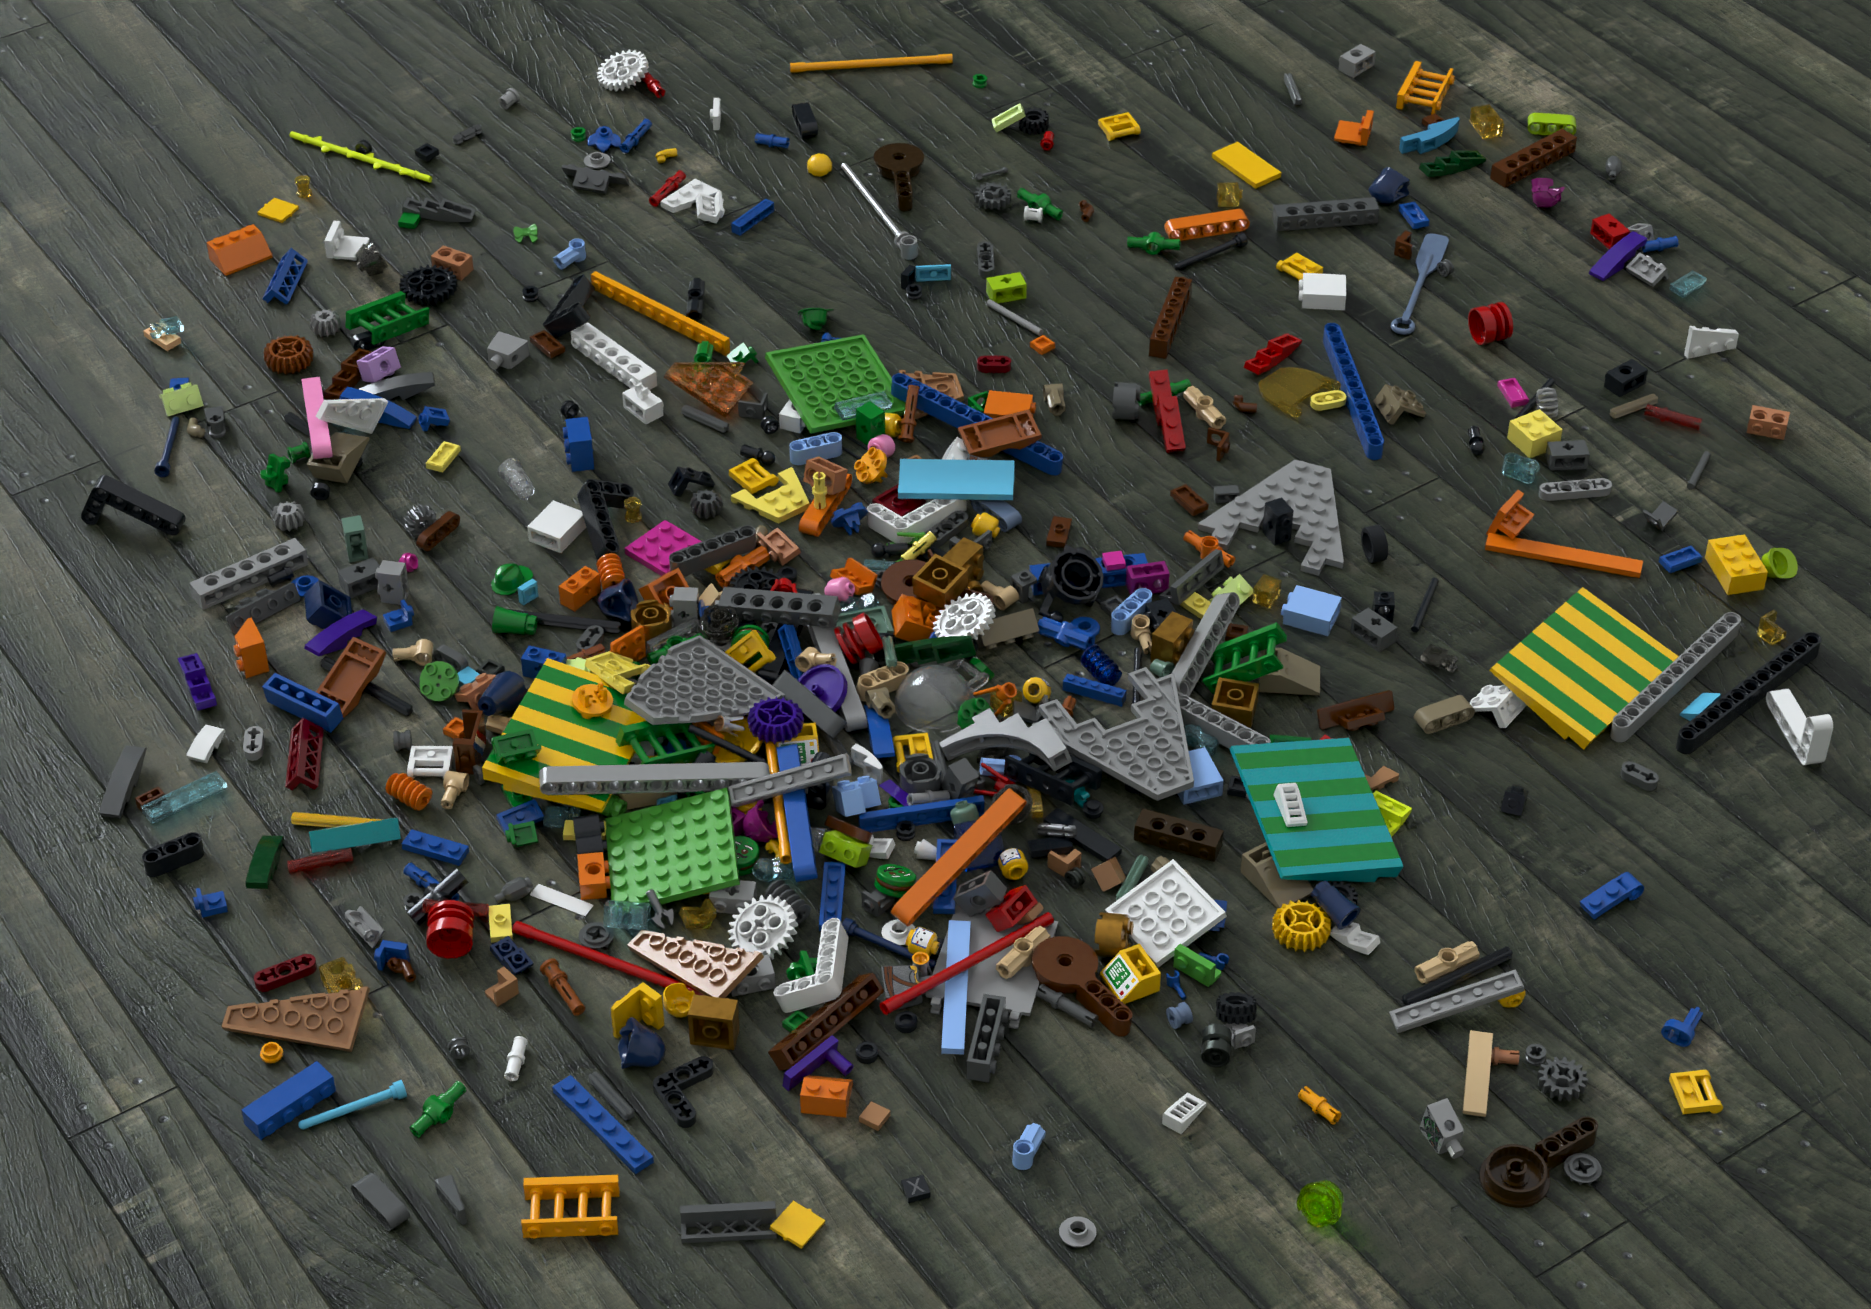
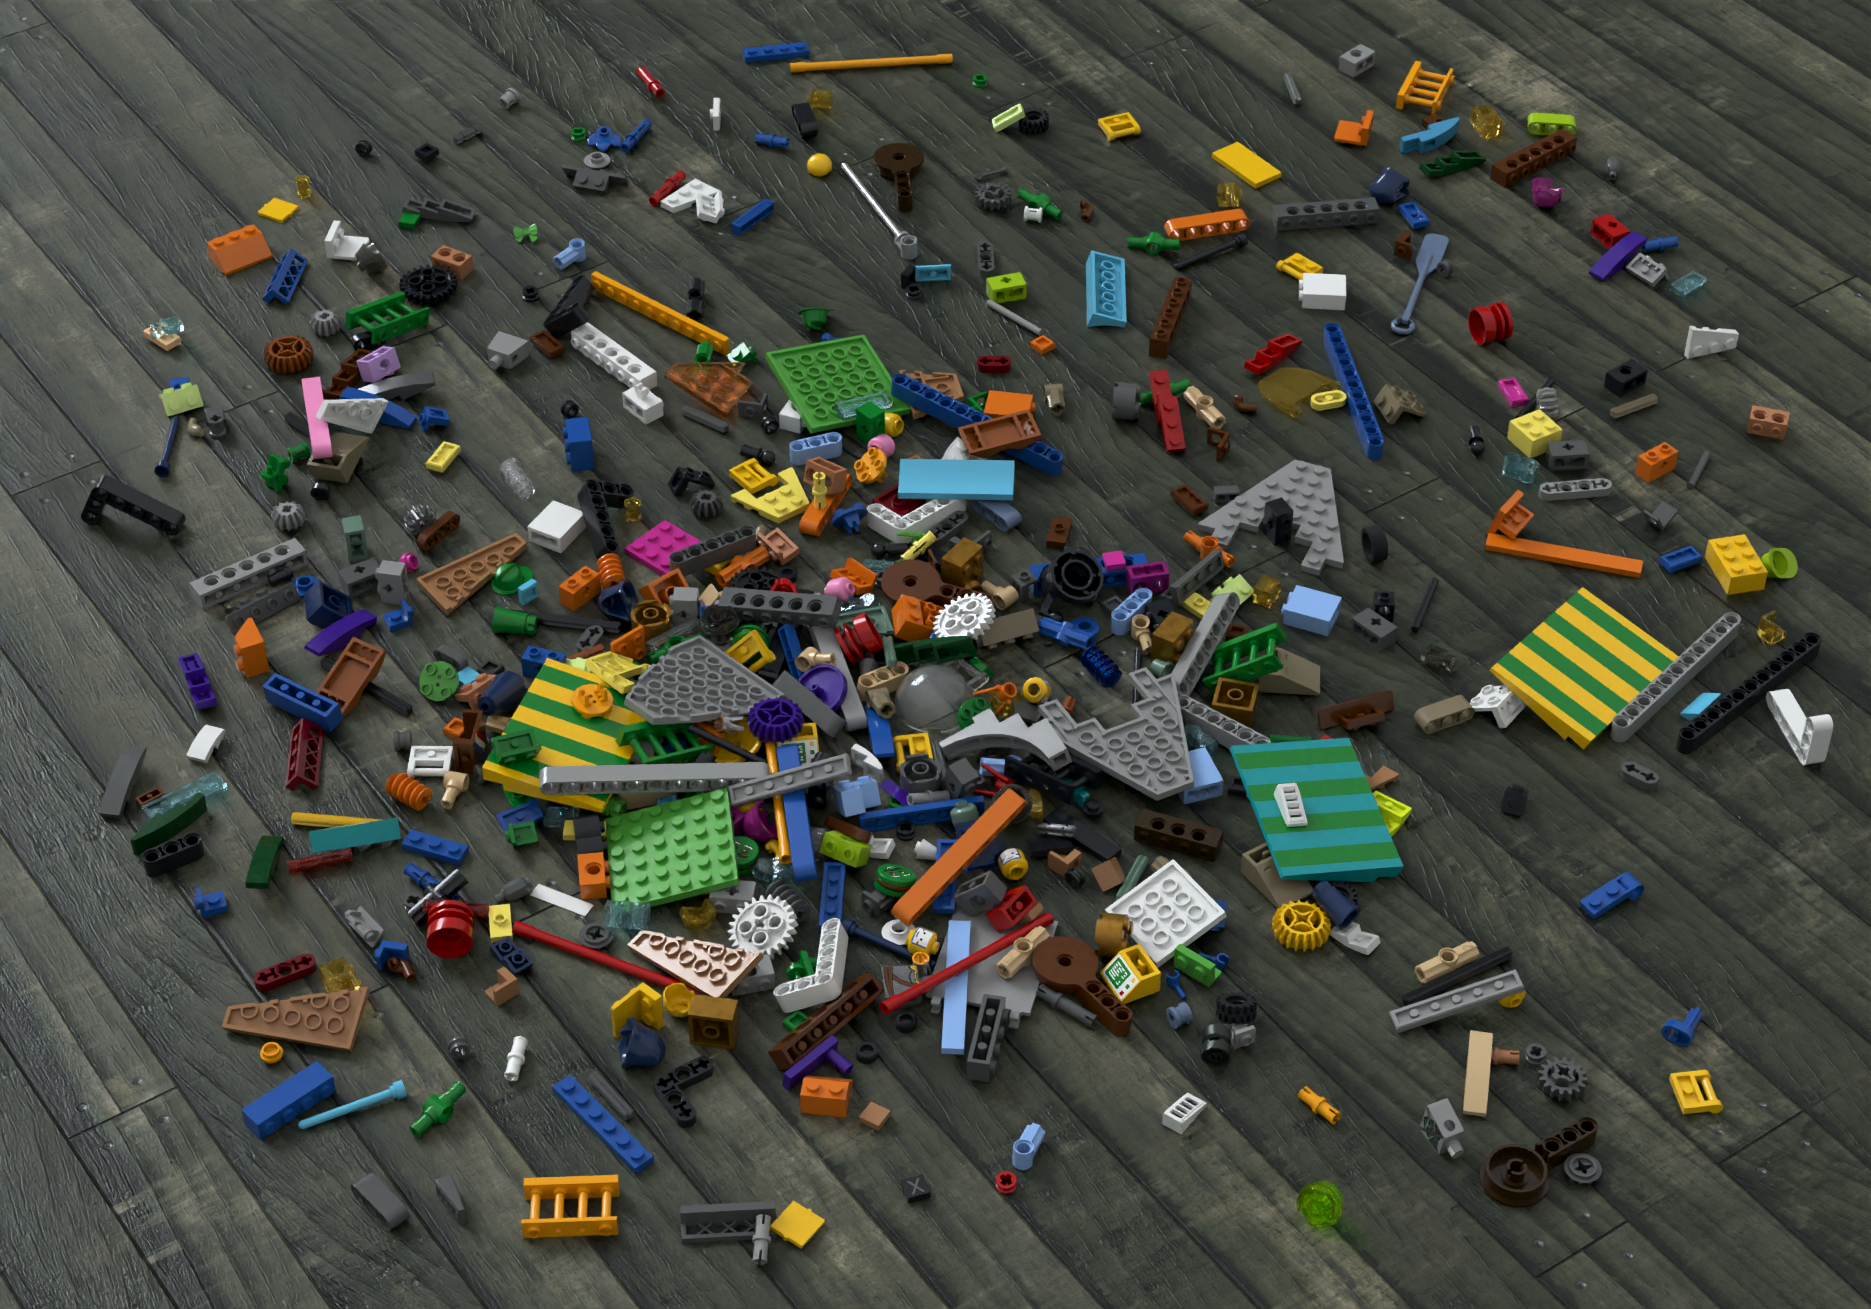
light grey beam [243,726,265,761] -> none
neon yellow plant [289,131,432,183] -> none
tan pin [393,639,433,666] -> none
dark orange pin [540,958,586,1016] -> none
white gear [597,49,649,91] -> none
flat silver bar [646,889,674,930] -> none
yellow arm [655,148,677,163] -> none
dark orange pin [898,385,920,443] -> none
pearl gold brick [912,554,968,610] -> none
yellow head [971,512,1001,538] -> none
red pin [1040,131,1054,150] -> none
light grey piece [1059,1216,1097,1247] -> none
blue piece [1063,674,1127,707] -> none
light grey bracket [1628,223,1654,241] -> none
clear red pin [1644,404,1702,430] -> none
none -> dark green slope [130,793,207,855]
none -> medium nougat wing [416,533,527,616]
none -> blue plate [742,42,809,63]
none -> light grey pin [752,1214,771,1265]
none -> clear yellow bracket [807,89,833,111]
none -> red bush [996,1171,1017,1194]
none -> medium azure arch [1086,250,1127,328]
none -> orange brick [1635,442,1679,483]

